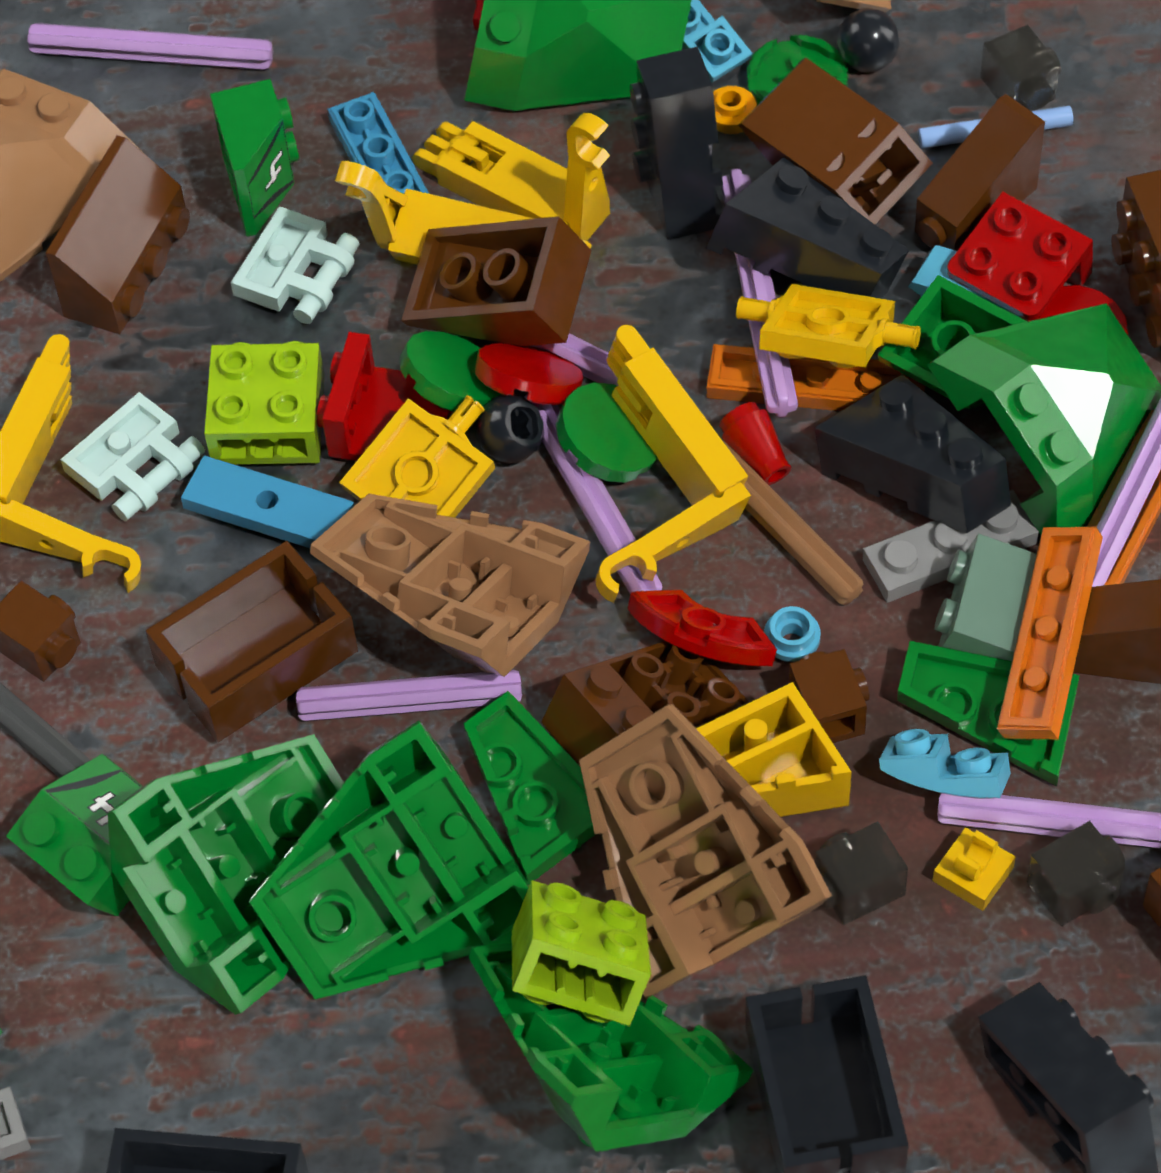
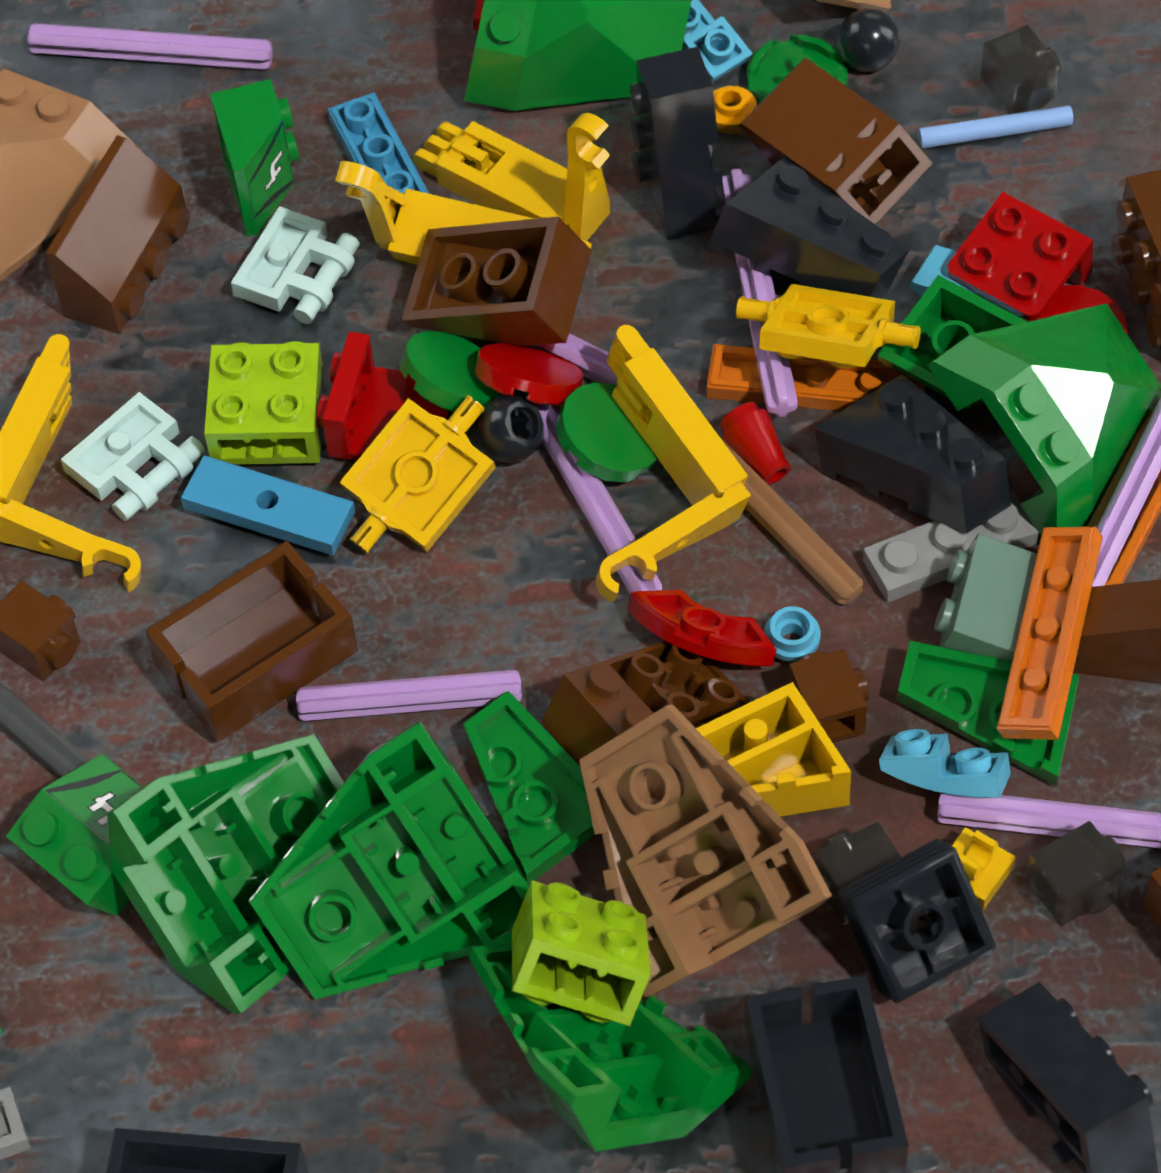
medium nougat wedge [310,494,590,677] -> none
reddish brown slope [915,93,1045,251] -> none
none -> black brick [838,839,996,1003]

